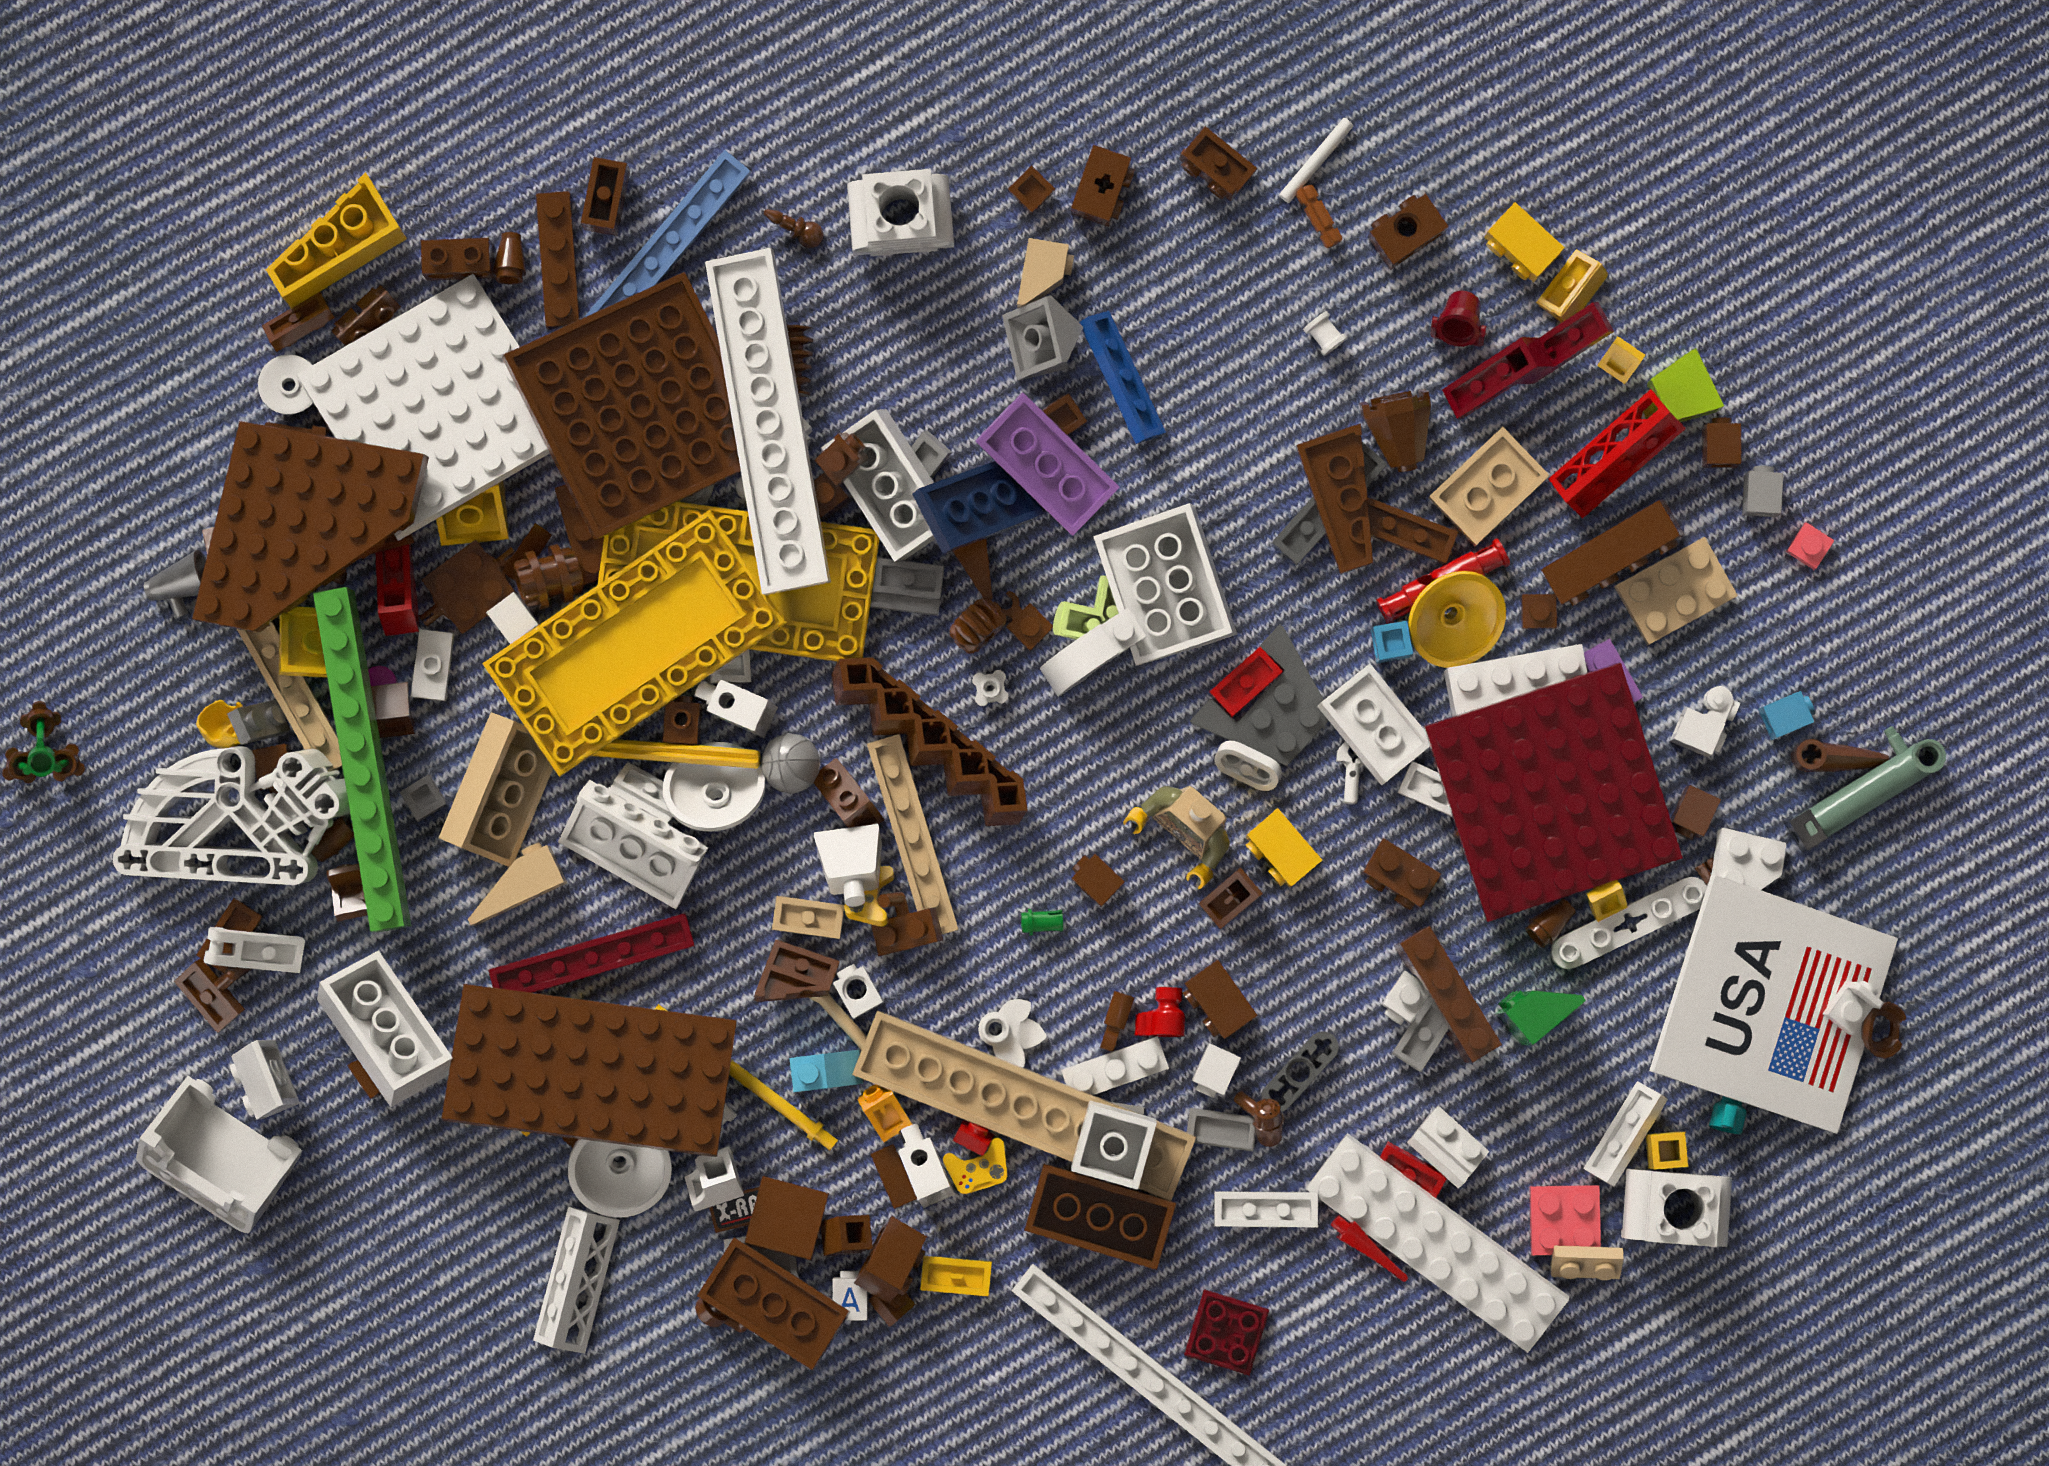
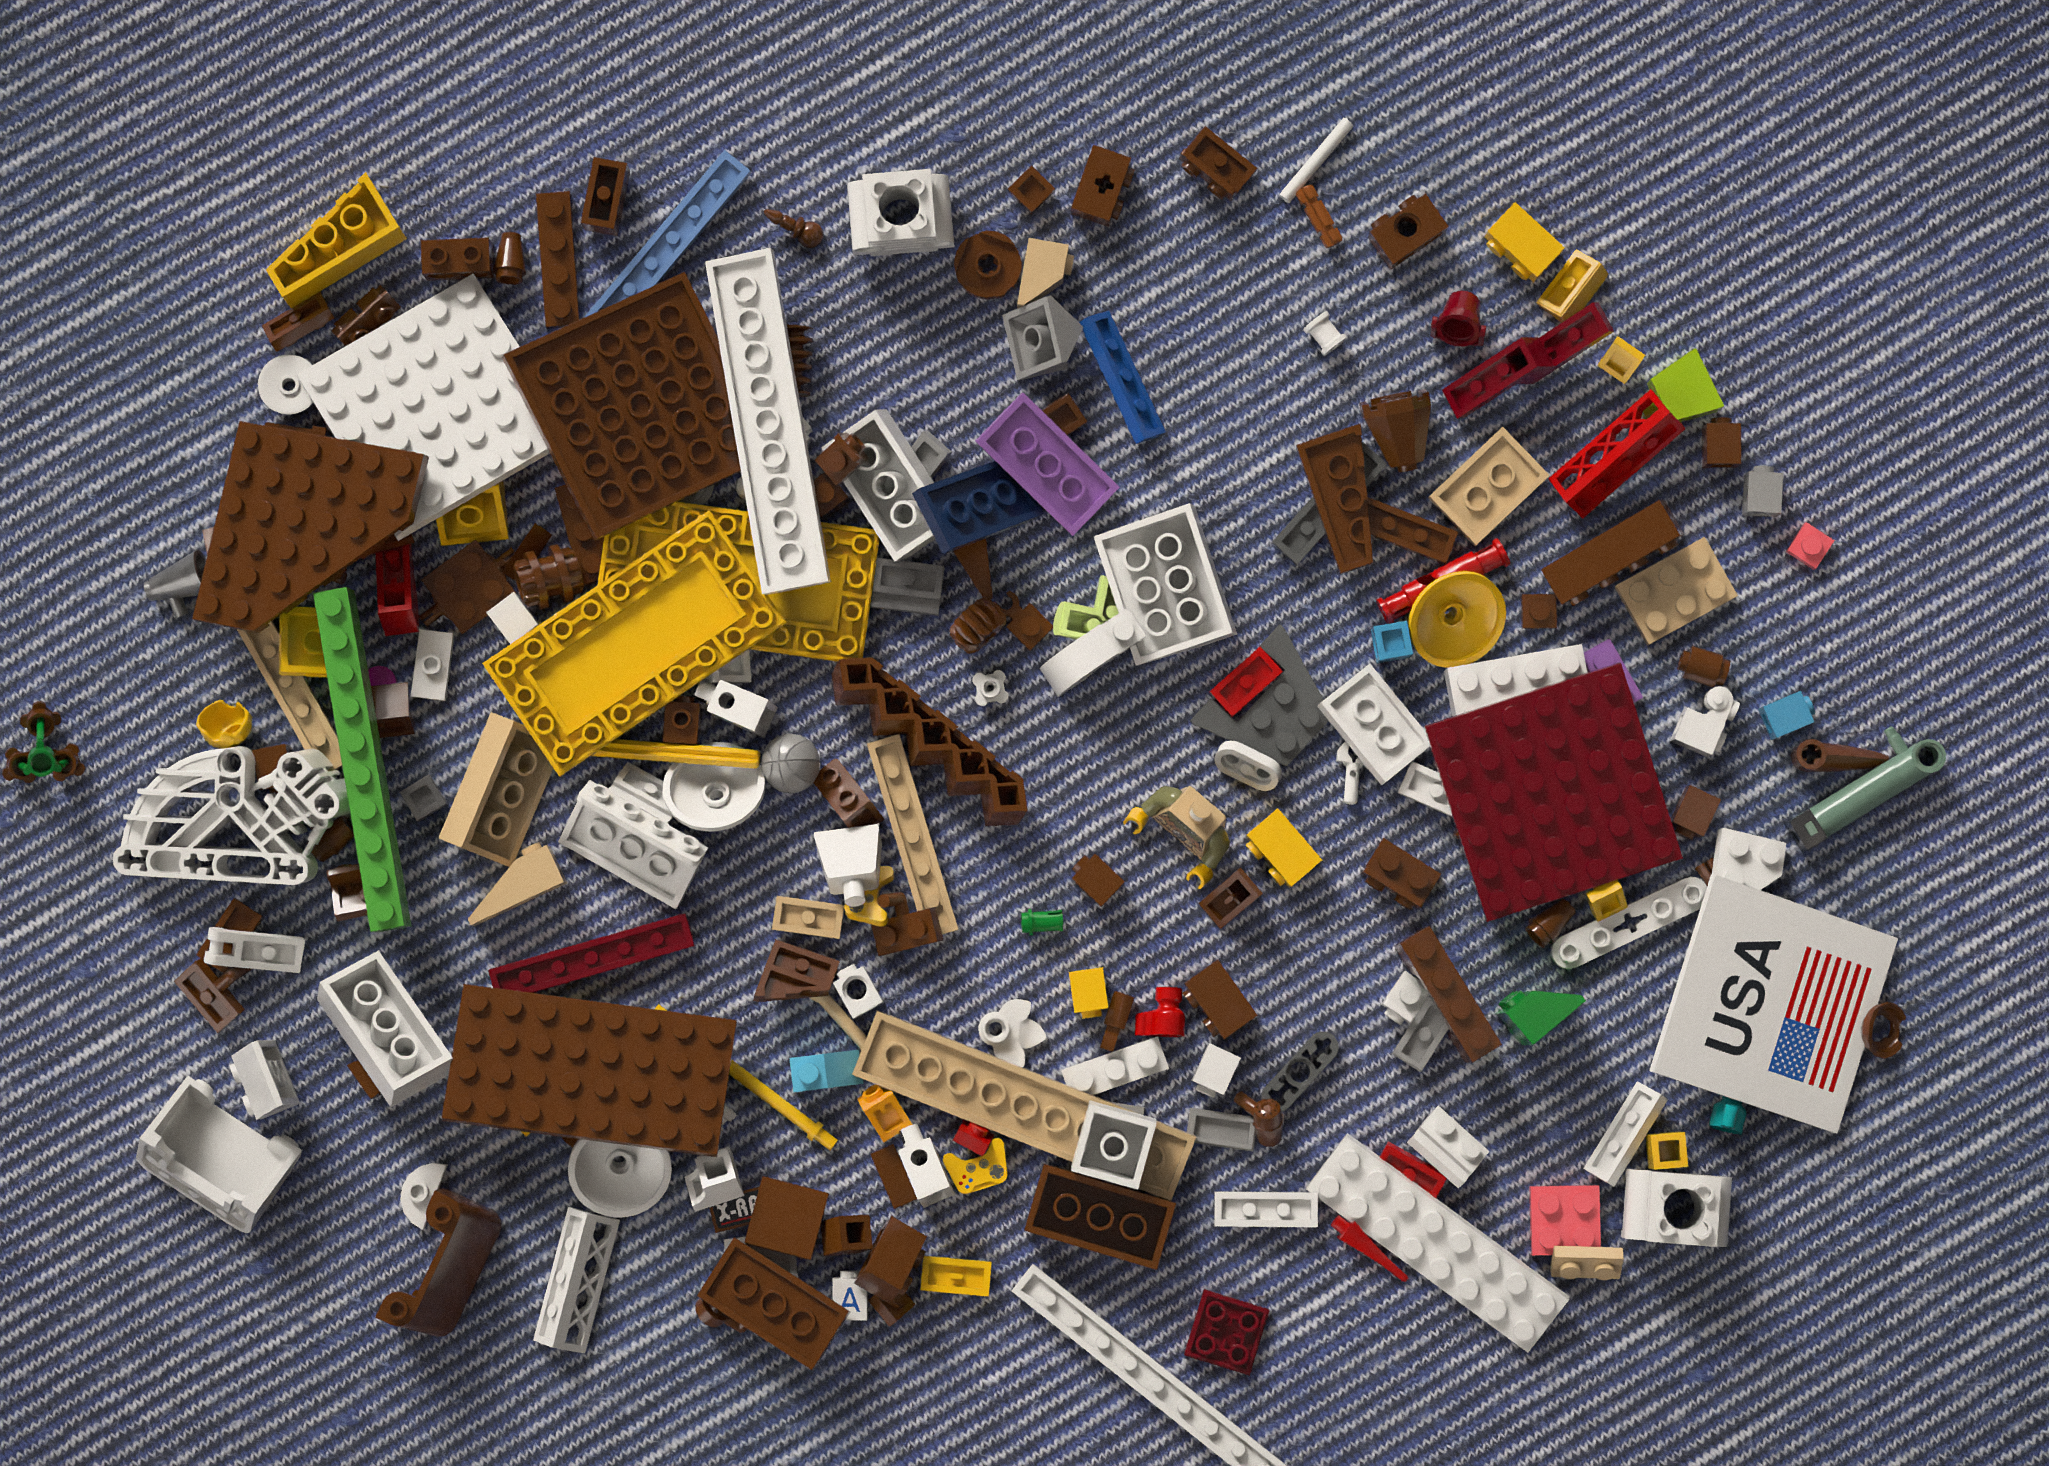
flat silver plate [227,700,290,745] -> none
white bracket [1823,980,1884,1035] -> none
none -> reddish brown windscreen [375,1188,502,1337]
none -> white plate [400,1163,448,1230]
none -> reddish brown plate [954,230,1022,300]
none -> yellow brick [1069,967,1108,1019]
none -> reddish brown brick [1677,646,1731,687]

